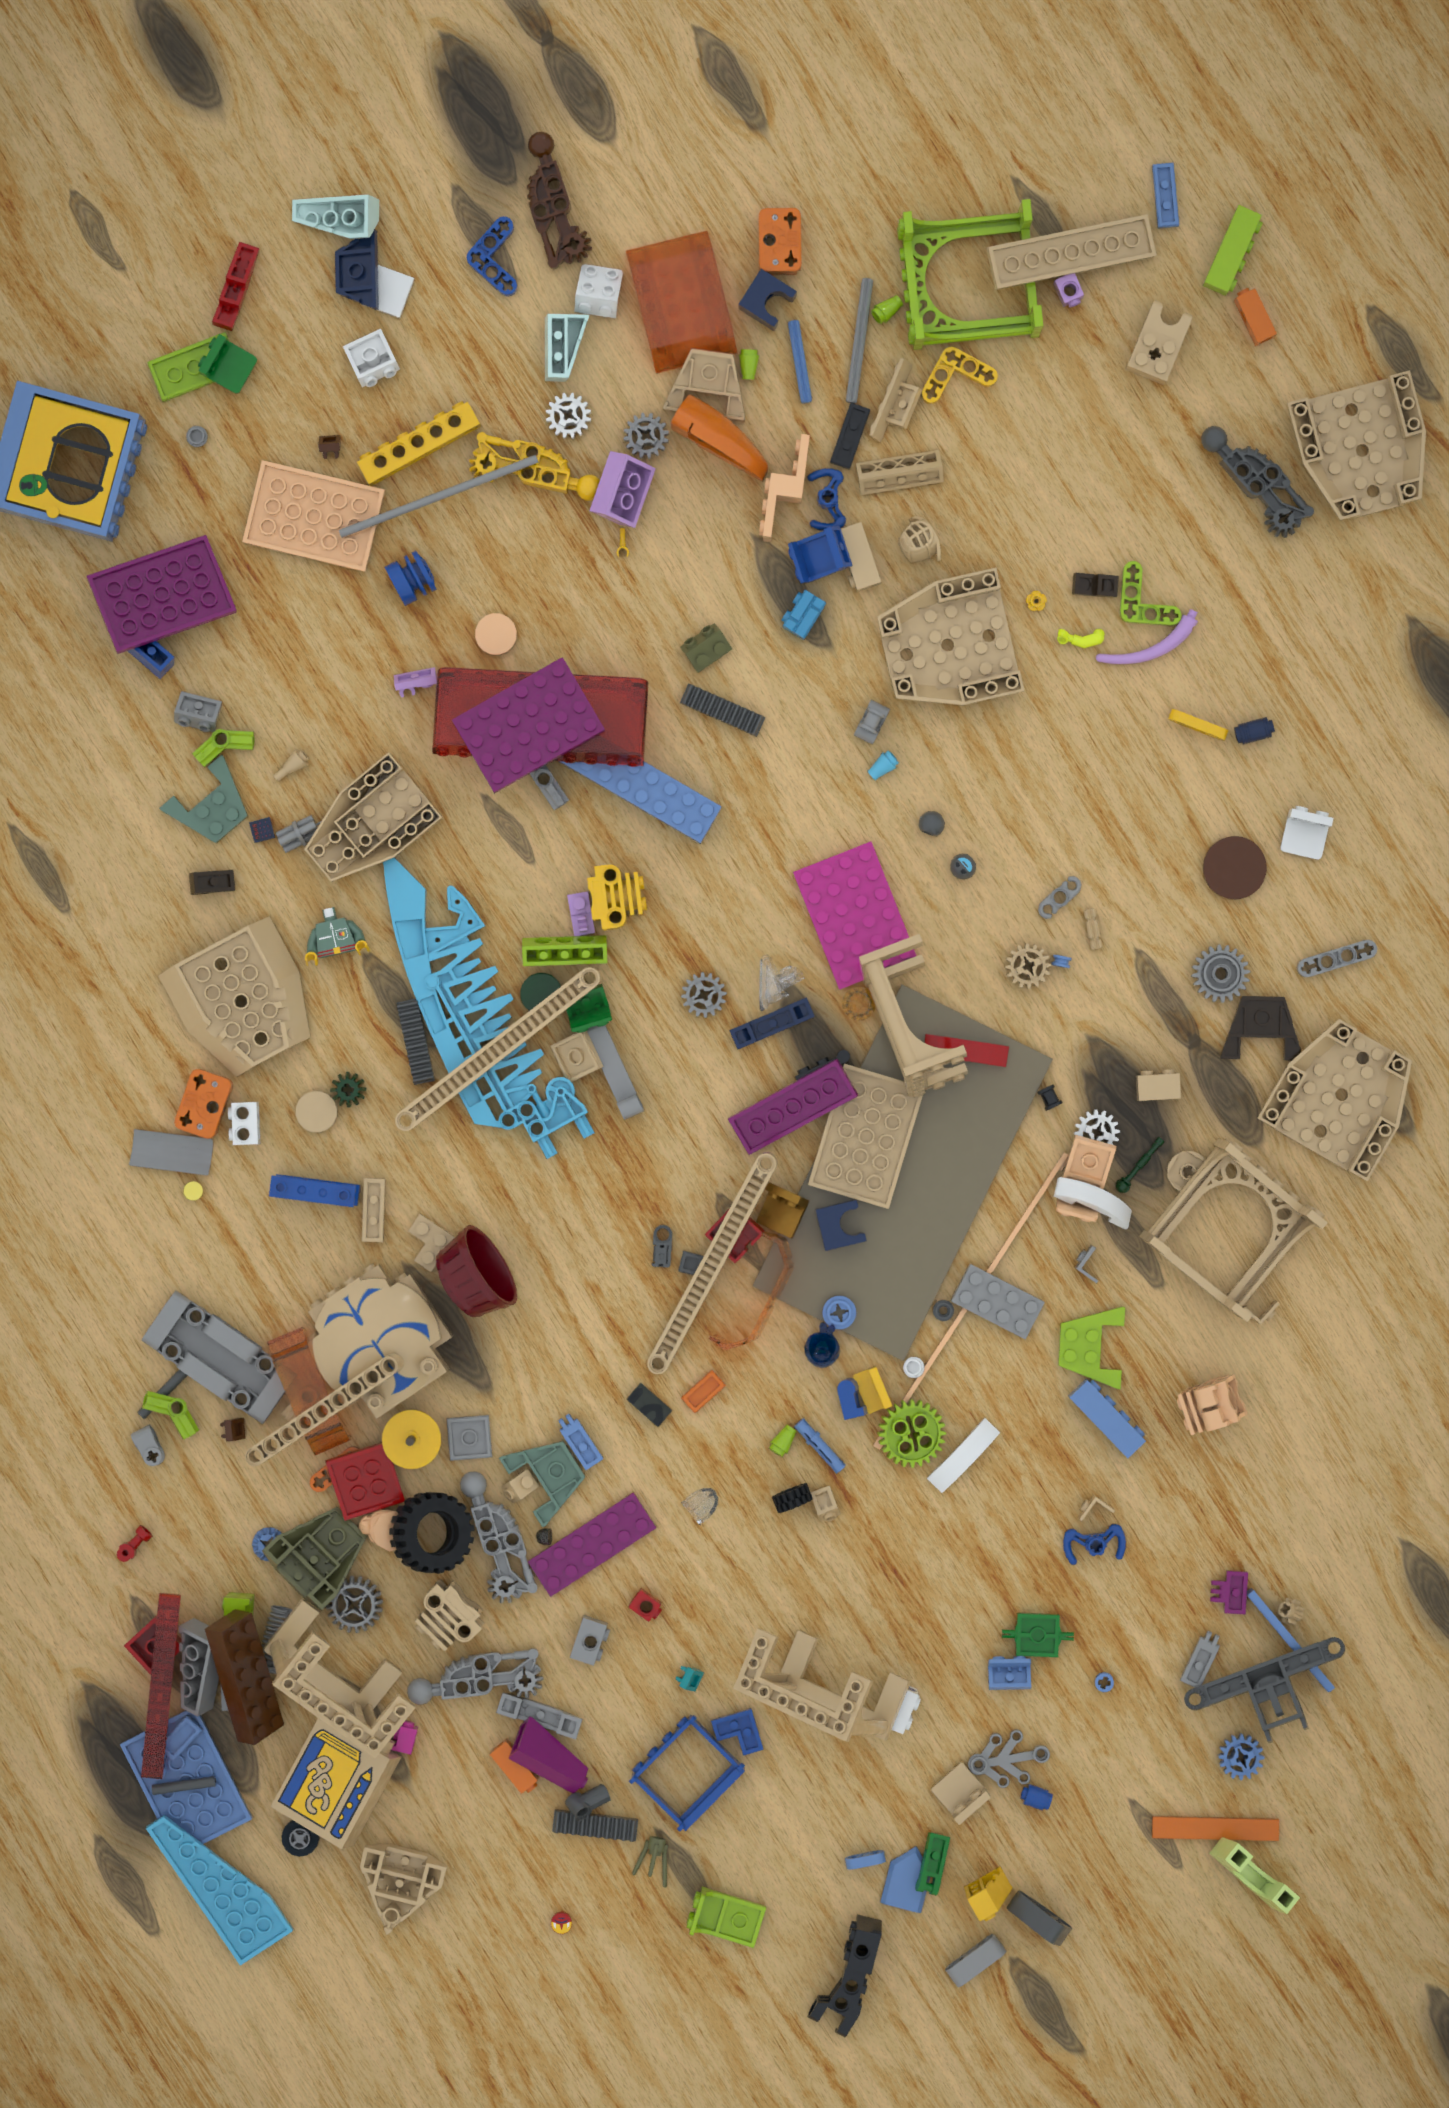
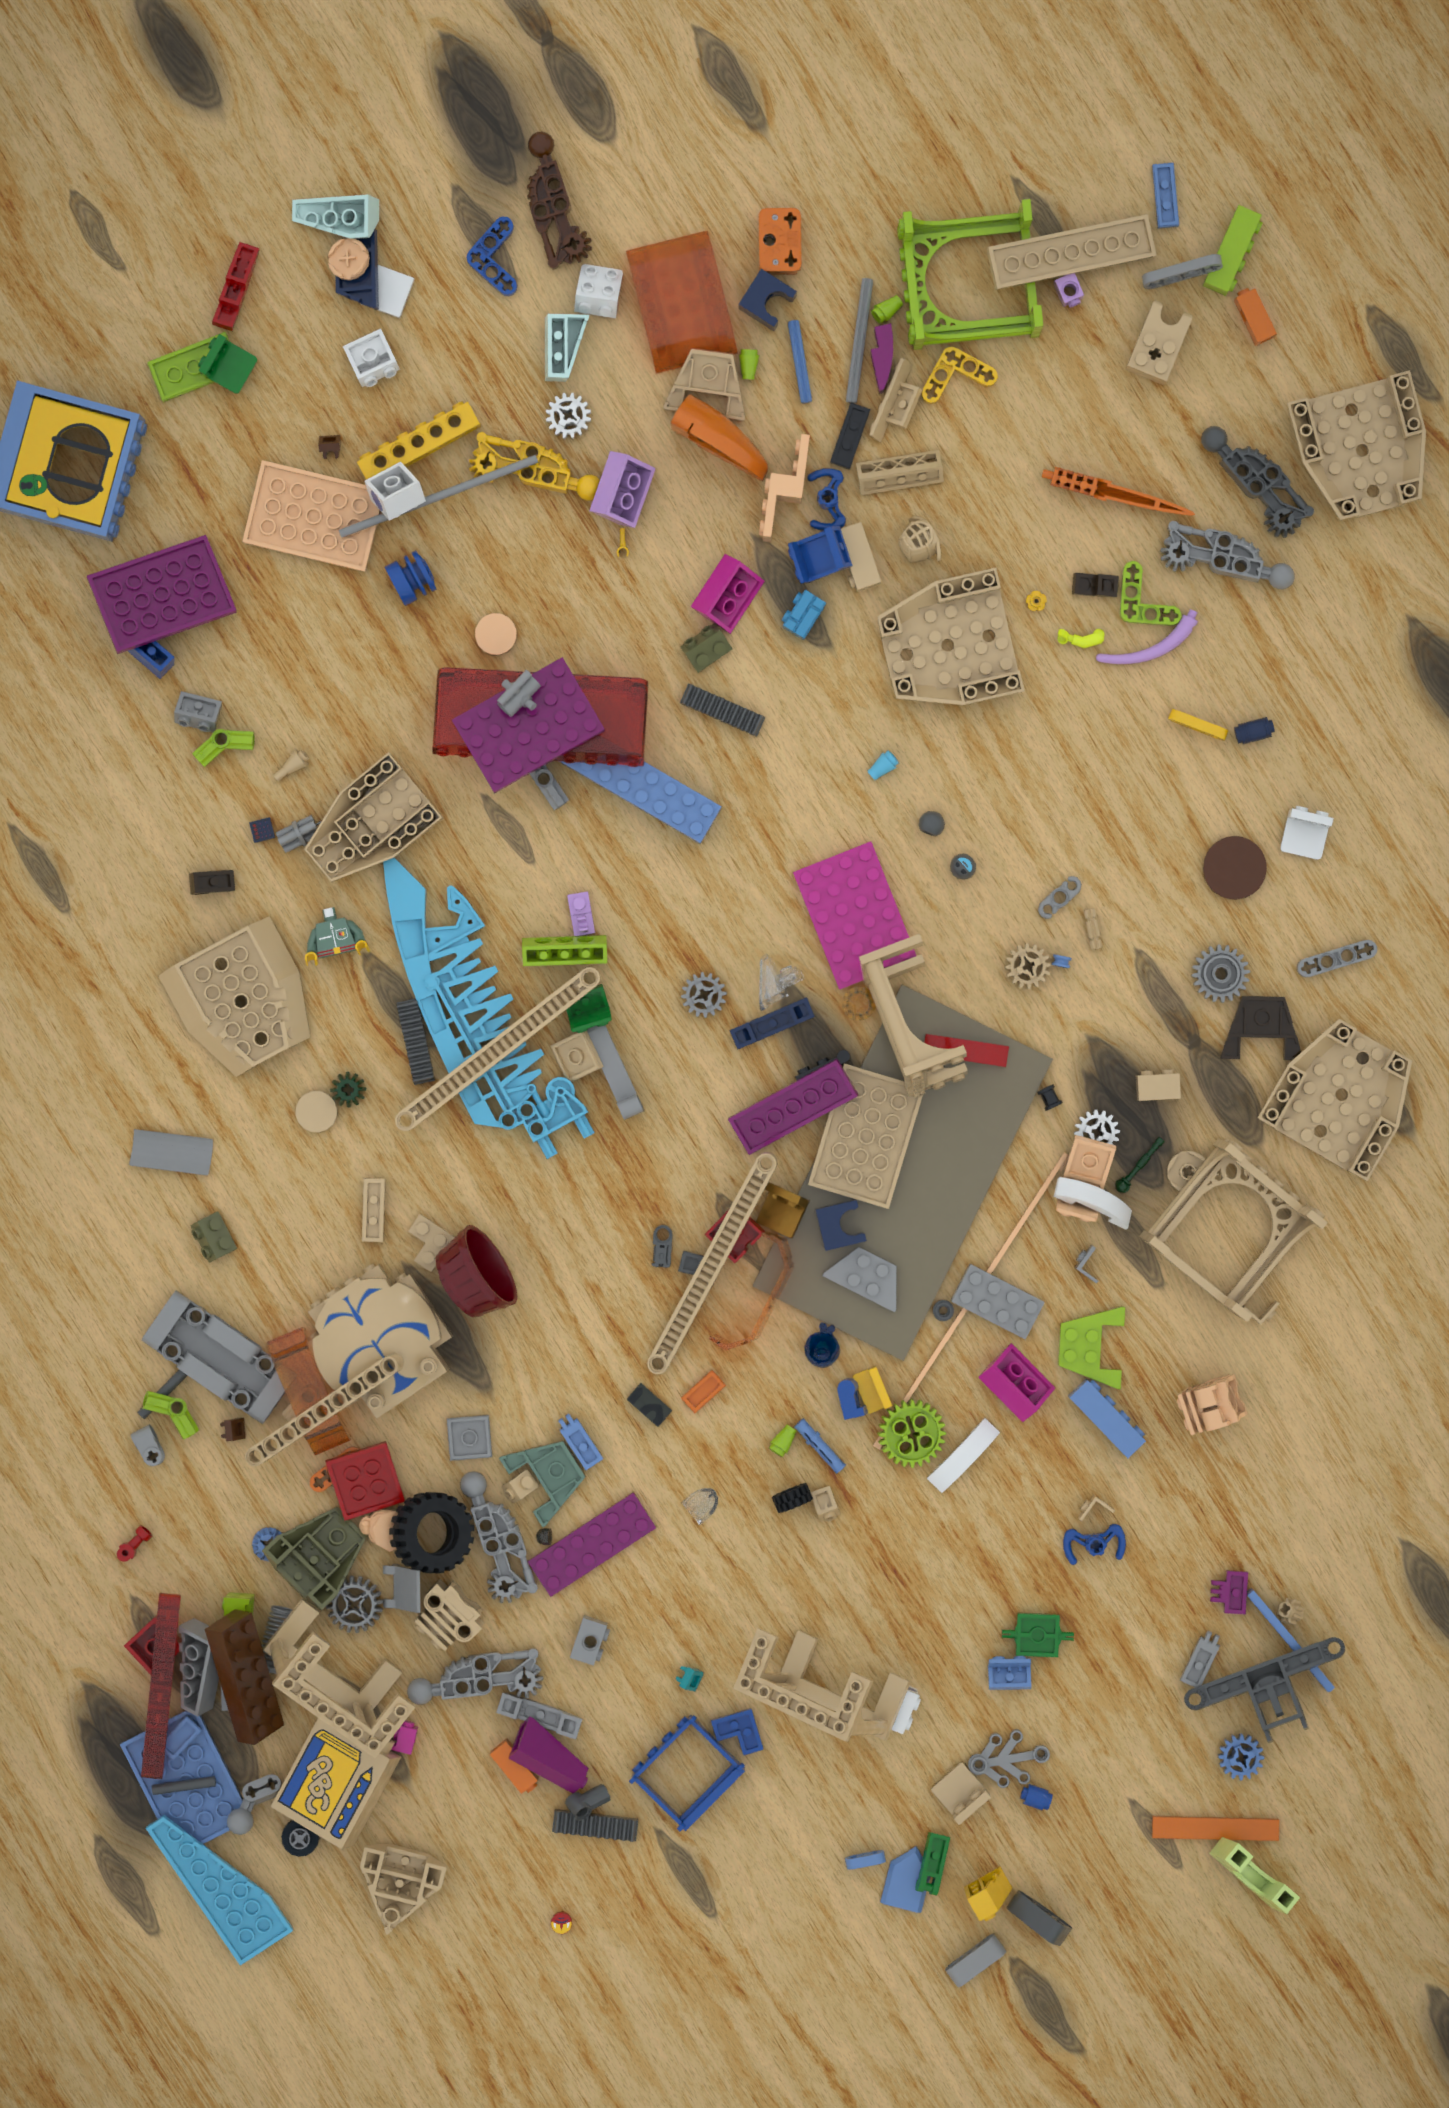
sand green wing [160,755,248,843] -> none
orange axle [174,1069,233,1139] -> none
light yellow piece [183,1181,203,1201] -> none
light grey plate [186,426,208,447] -> none
white brick [228,1102,261,1145] -> none
blue fence [269,1174,360,1207] -> none
yellow piece [382,1410,441,1469] -> none
lavender plate [394,667,437,697] -> none
dark green tile [520,973,561,1011] -> none
yellow piece [587,865,647,931] -> none
light grey gear [623,413,669,459] -> none
red brick [628,1588,662,1622] -> none
olive plant [632,1836,668,1888] -> none
lime bracket [686,1887,766,1948] -> none
black brick [807,1914,882,2038] -> none
medium blue gear [822,1296,856,1329] -> none
light grey piece [854,700,890,745] -> none
white plate [903,1357,925,1378] -> none
medium blue bush [1095,1672,1114,1692] -> none
none -> olive bracket [191,1211,237,1263]
none -> light grey beam [227,1774,282,1835]
none -> light nougat tile [328,238,370,280]
none -> white brick [364,462,426,521]
none -> light grey flag [383,1564,421,1613]
none -> light grey pin [497,670,541,717]
none -> dark pink slope [691,554,765,634]
none -> light grey wing [822,1247,896,1312]
none -> magenta slope [870,323,893,394]
none -> dark pink slope [978,1343,1055,1422]
none -> orange piece [1041,467,1195,516]
none -> light grey beam [1142,254,1223,289]
none -> light grey arm [1160,521,1295,590]

